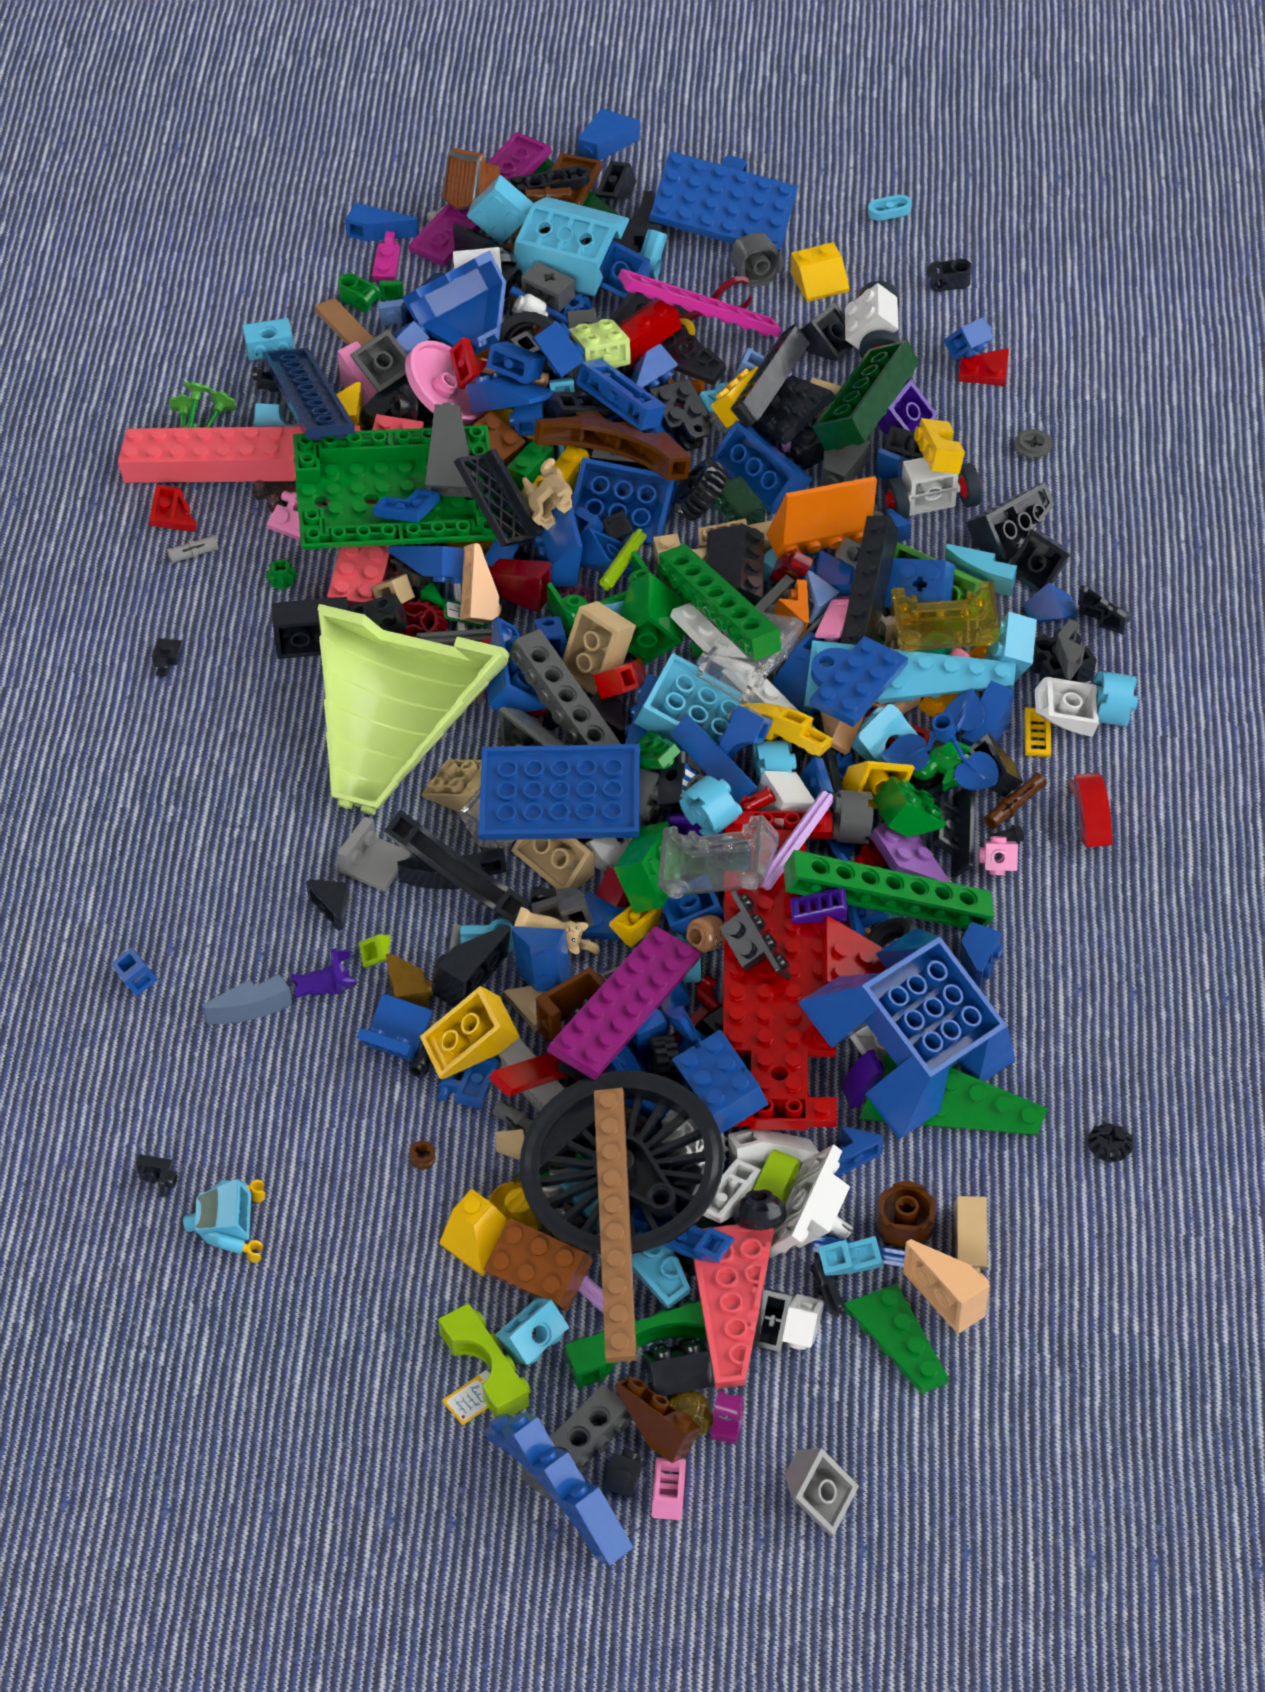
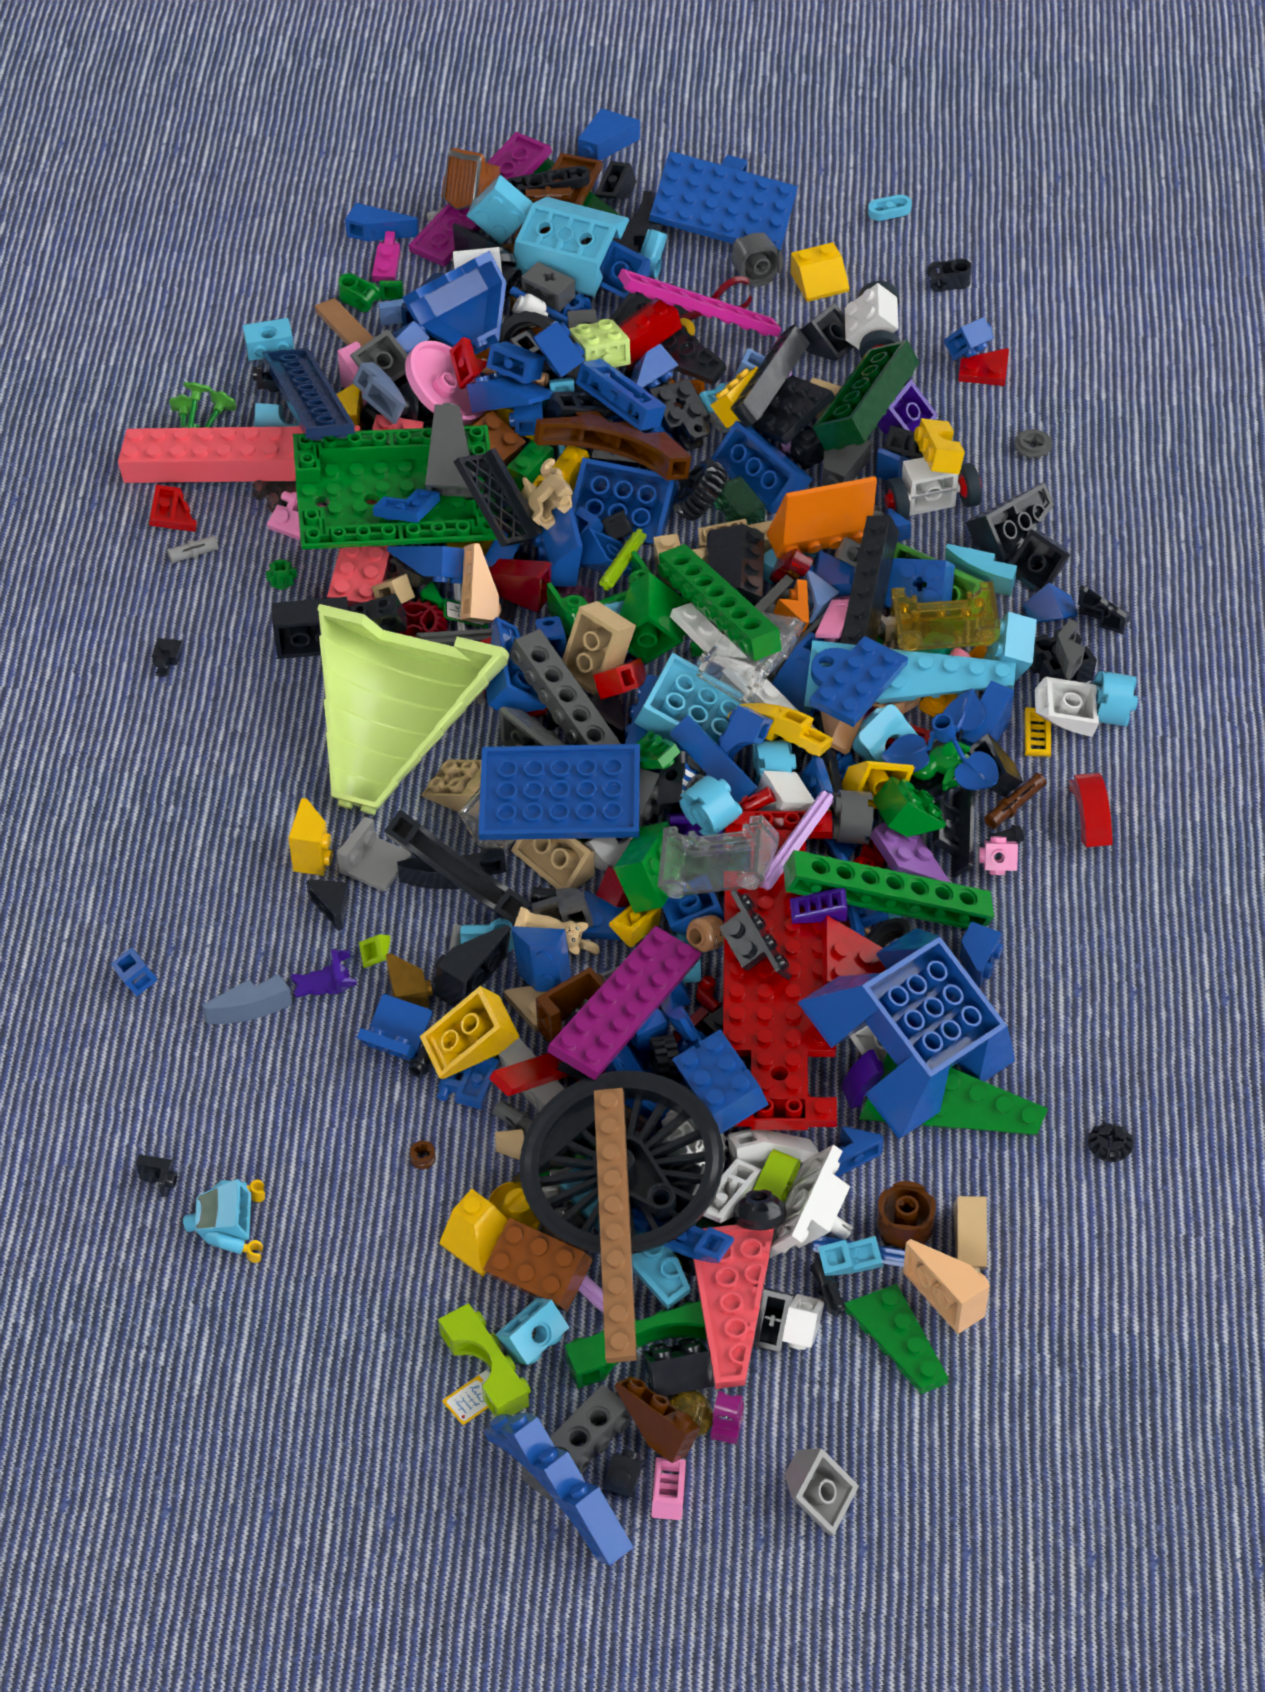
none -> yellow slope [288,798,333,876]
none -> sand blue slope [352,362,406,424]

